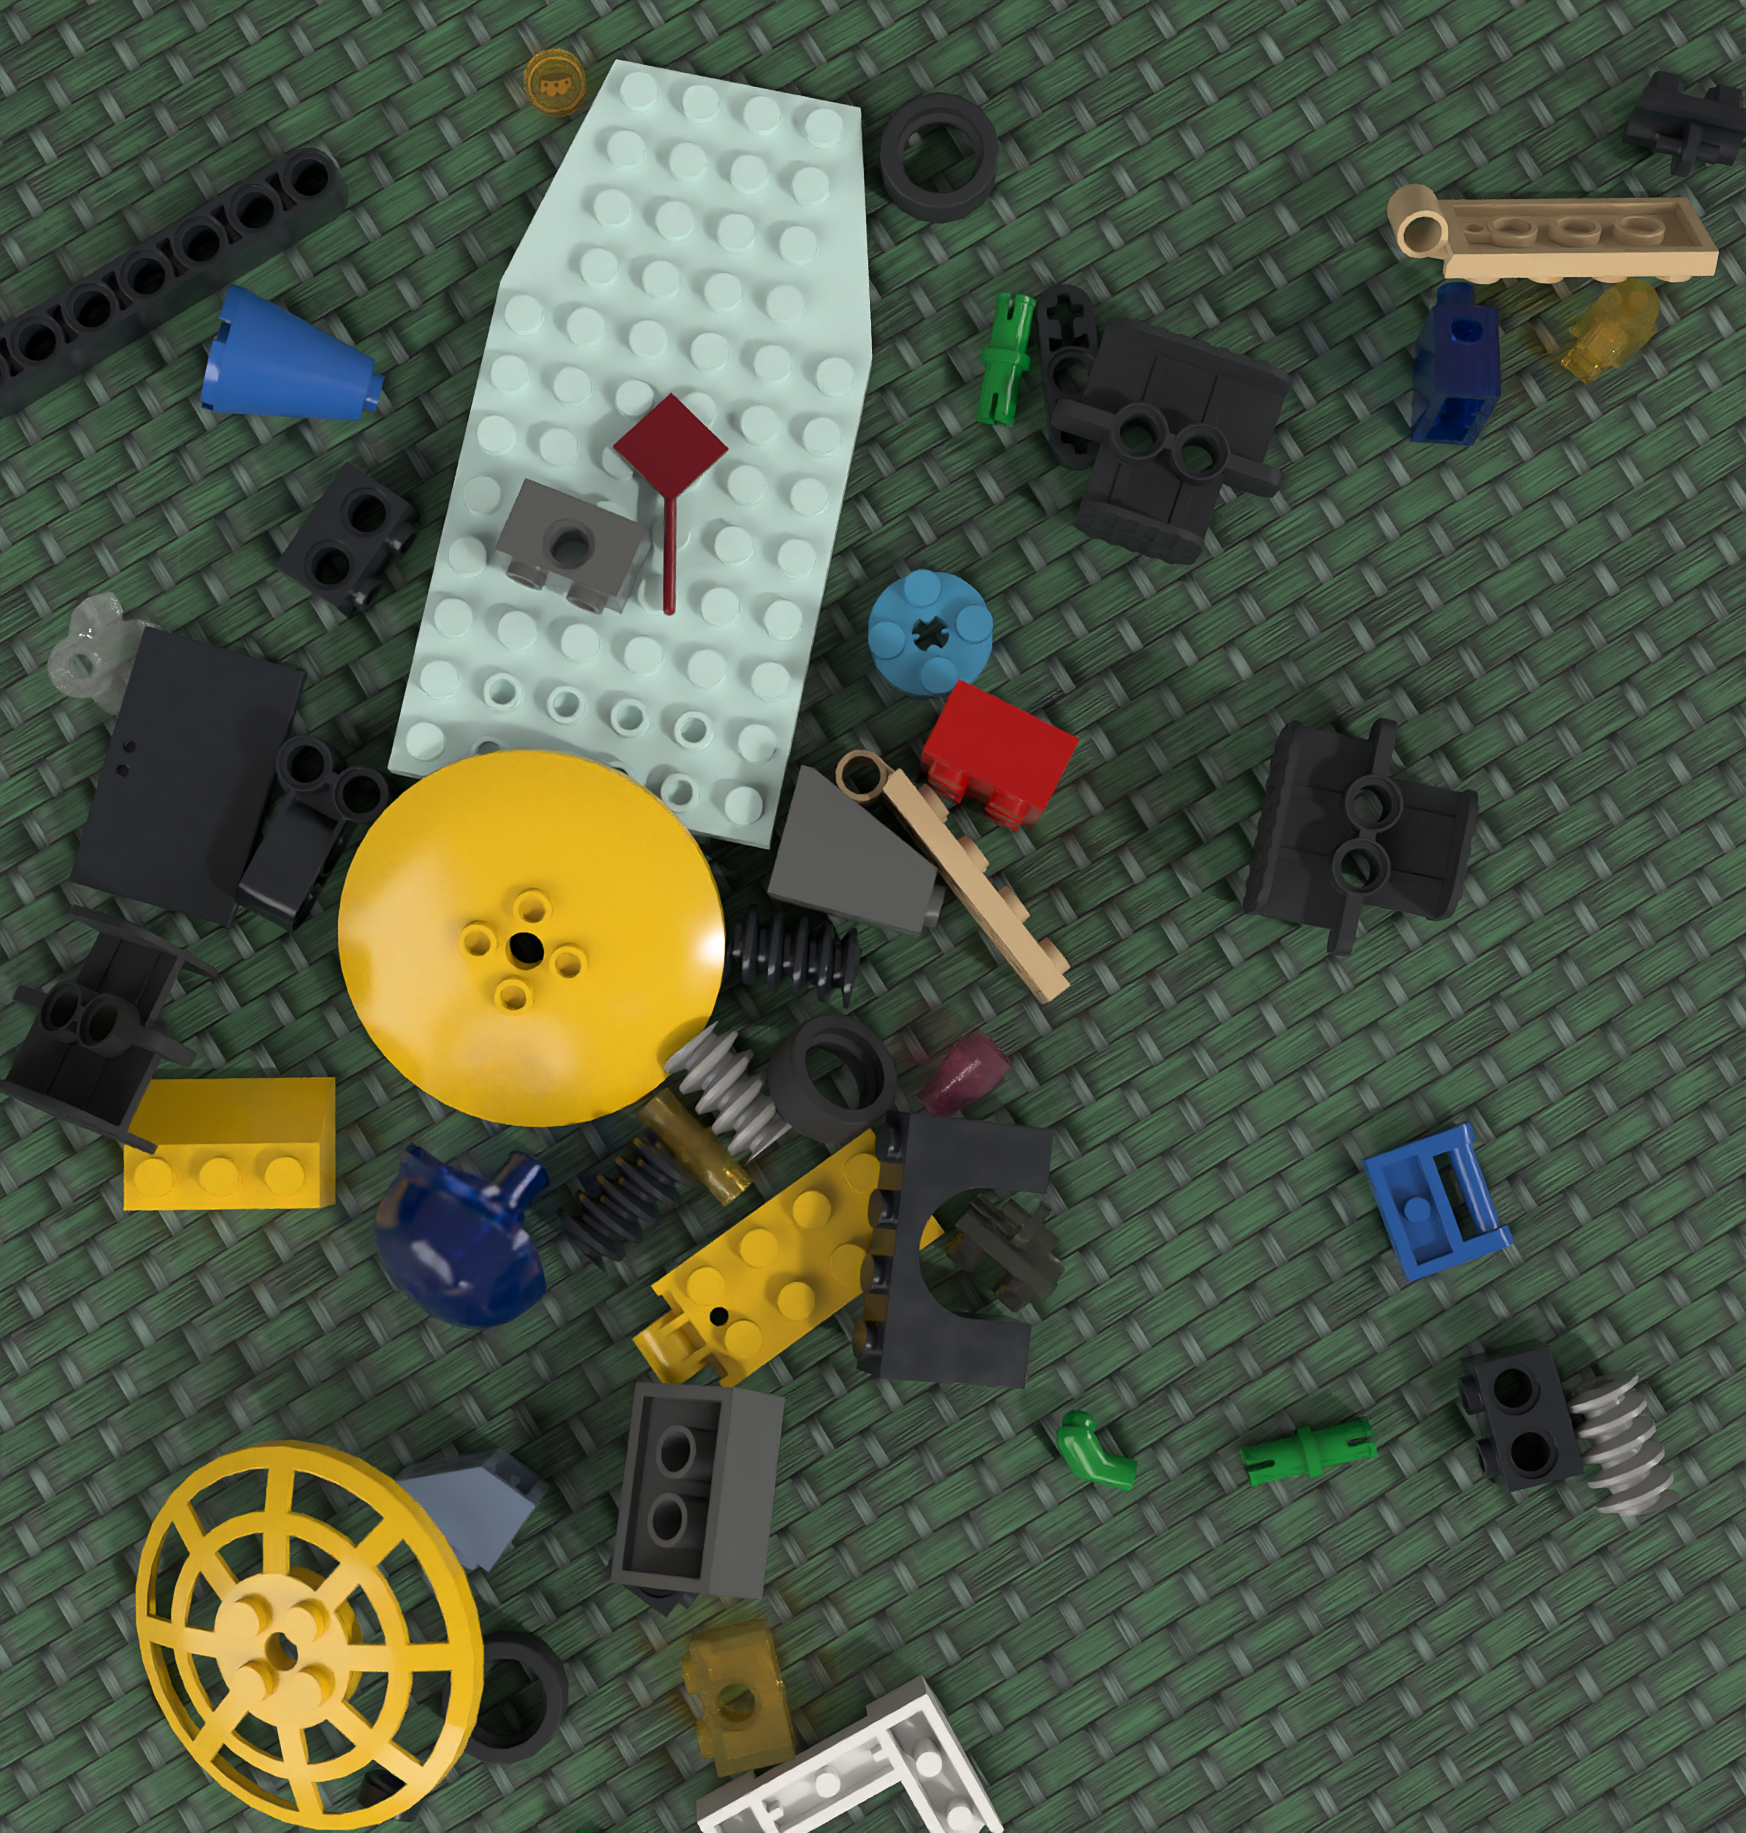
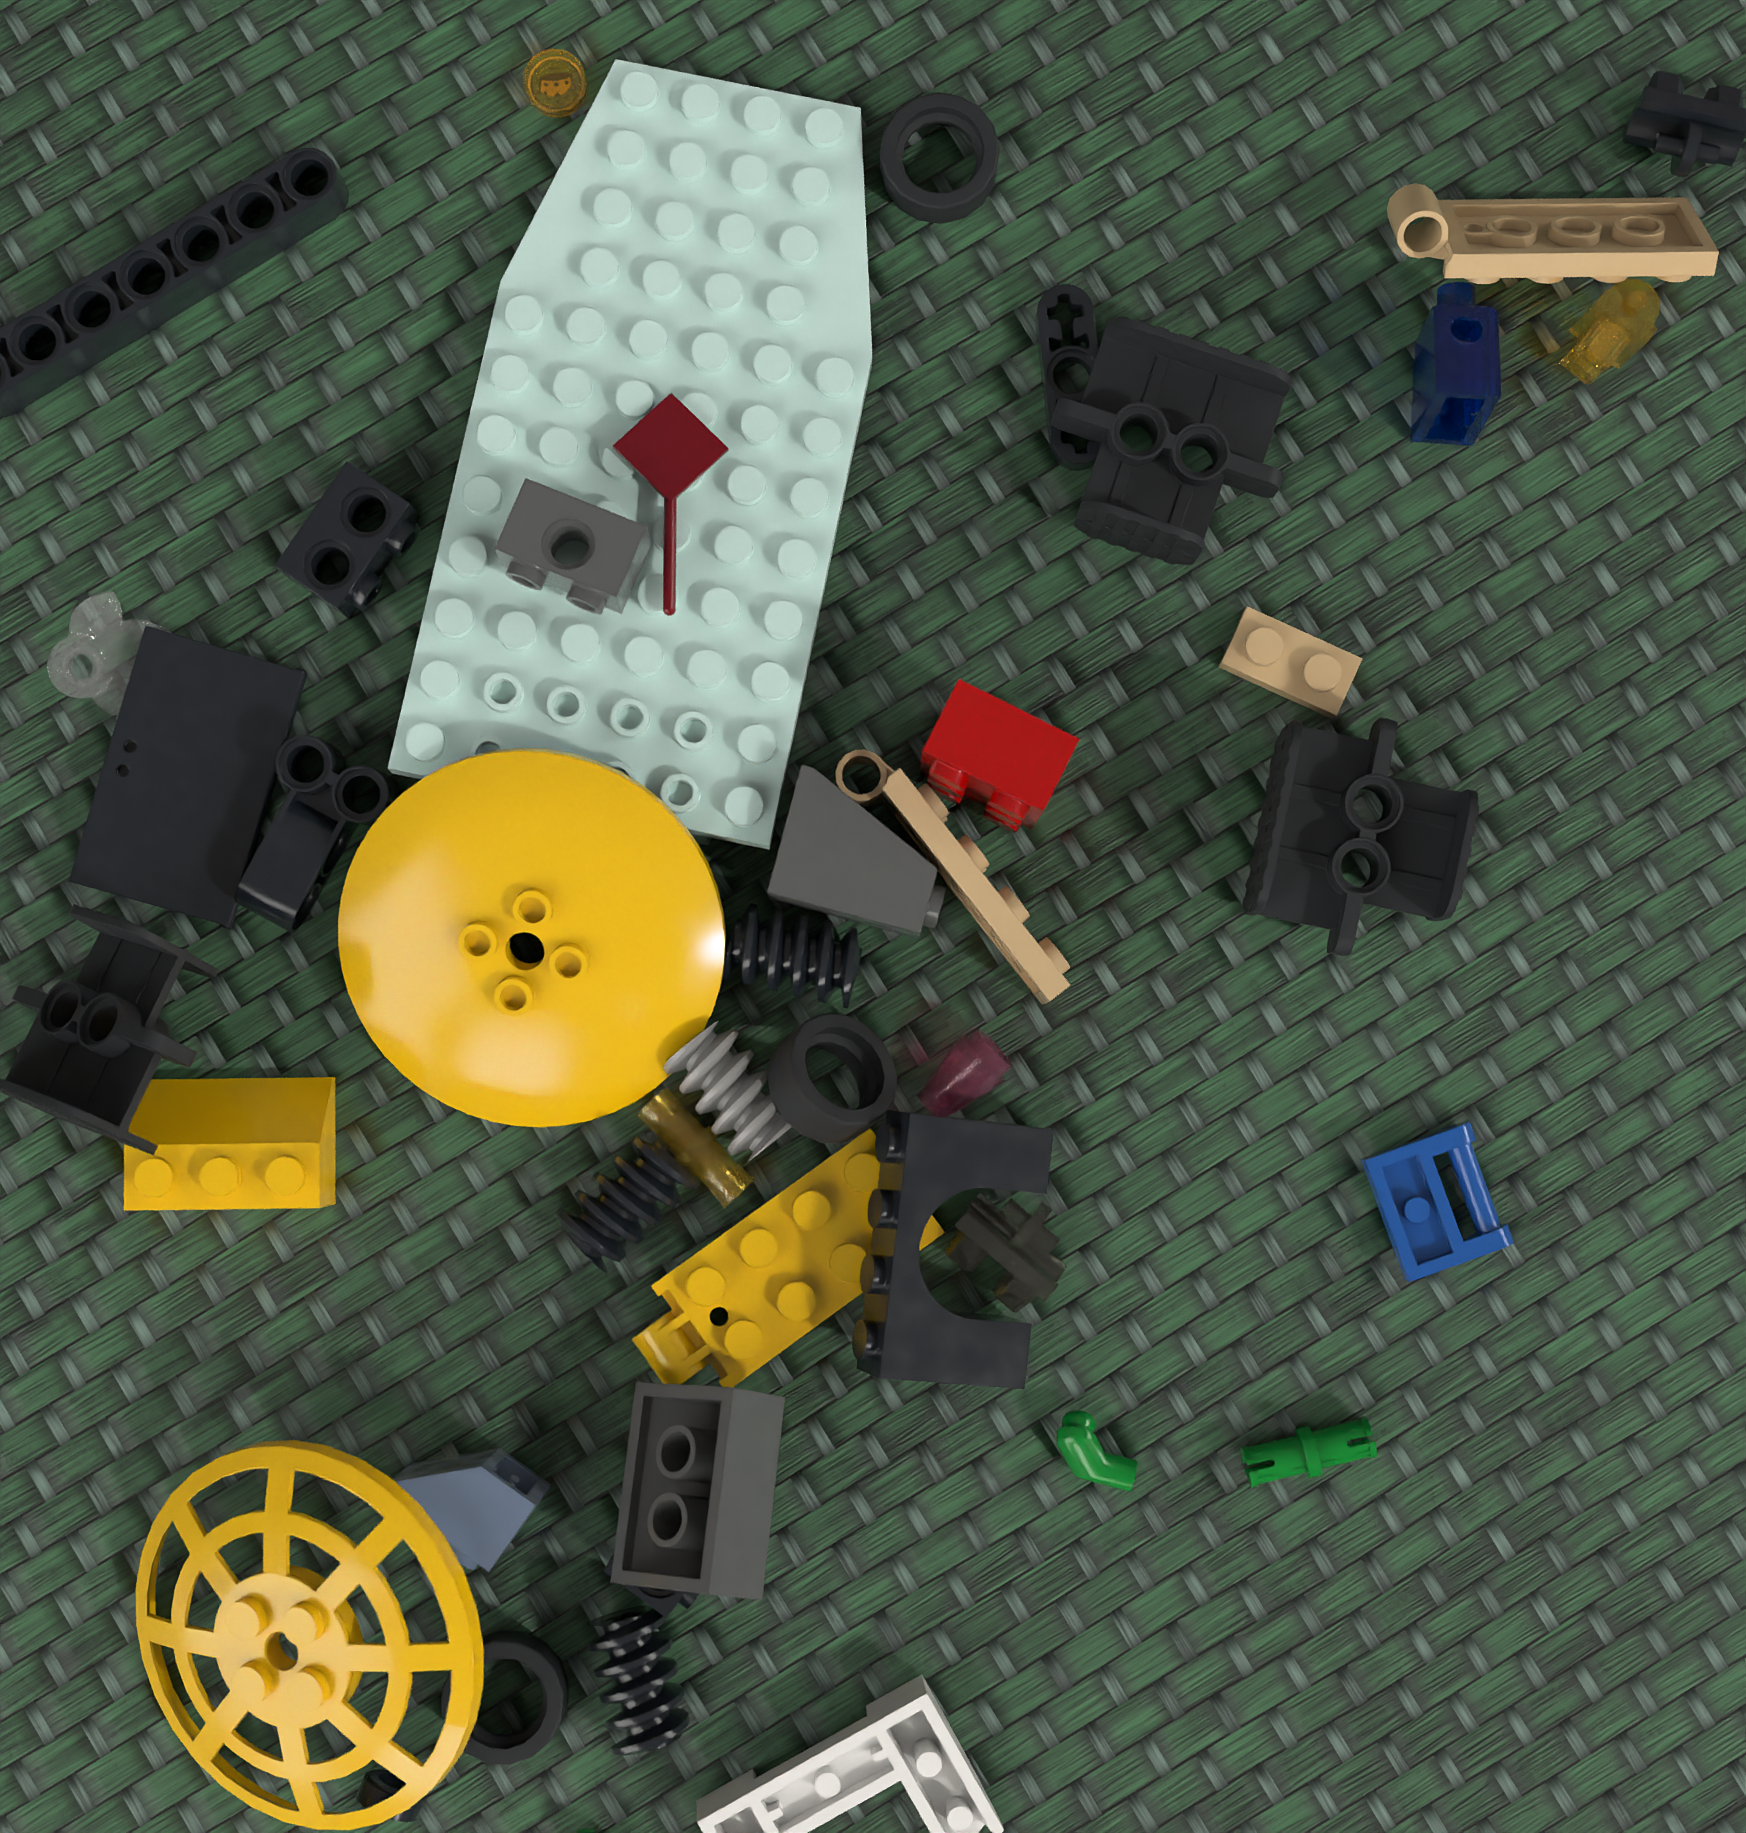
blue cone [201,284,385,421] -> none
clear blue piece [374,1142,550,1330] -> none
clear yellow brick [681,1616,797,1778] -> none
dark azure plate [868,570,993,699] -> none
green pin [975,293,1036,427] -> none
black brick [1457,1339,1585,1493] -> none
light grey piece [1566,1370,1681,1516] -> none
none -> black piece [587,1605,690,1755]
none -> tan plate [1218,606,1363,719]

